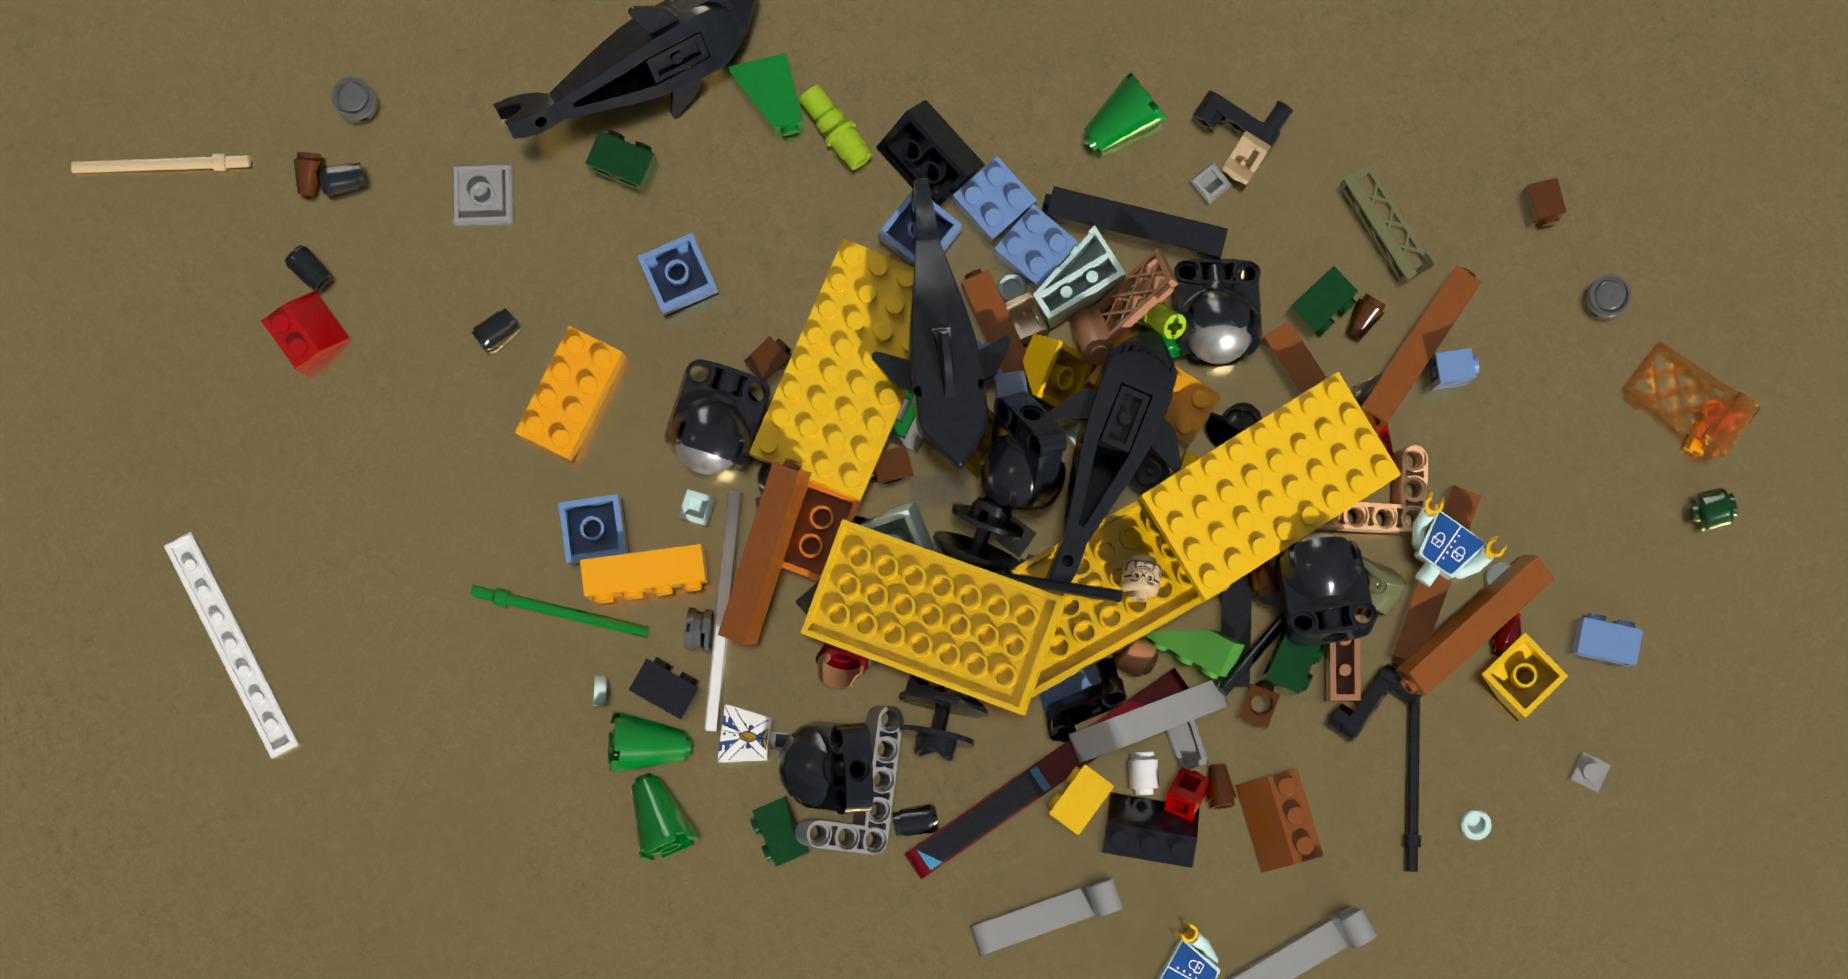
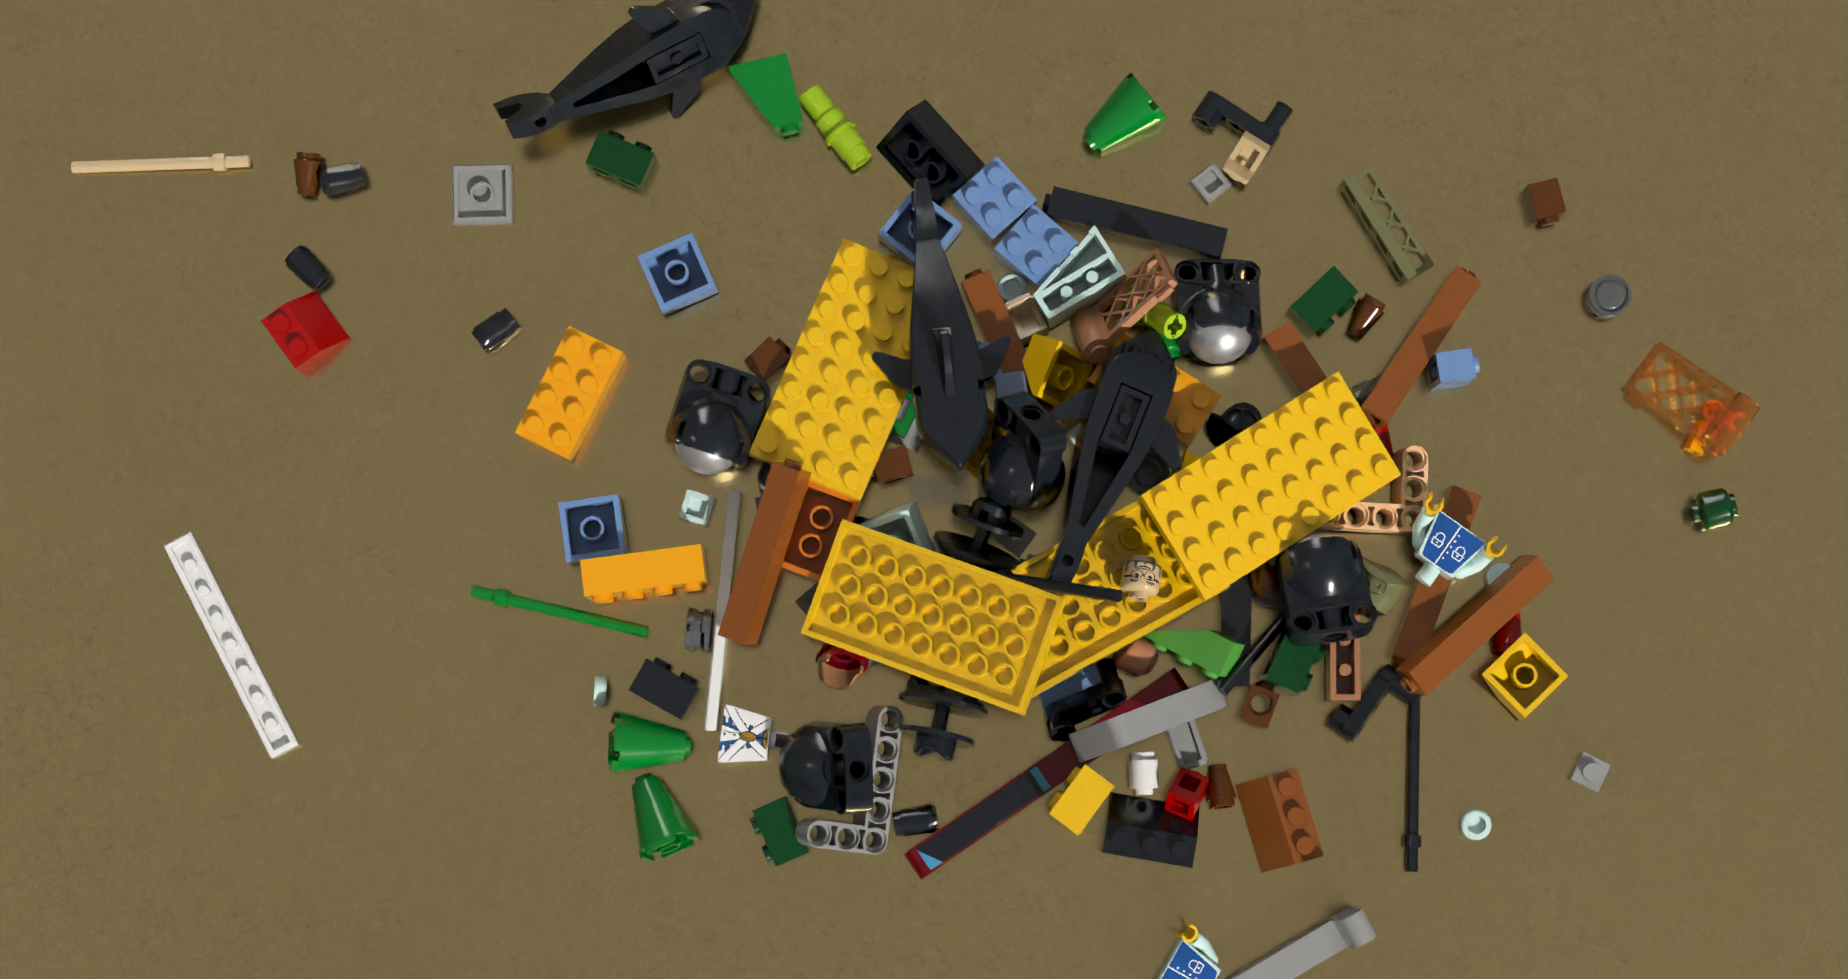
dark grey wheel [331,76,376,122] -> none
light grey beam [970,877,1124,955] -> none
medium blue brick [1571,613,1643,666] -> none

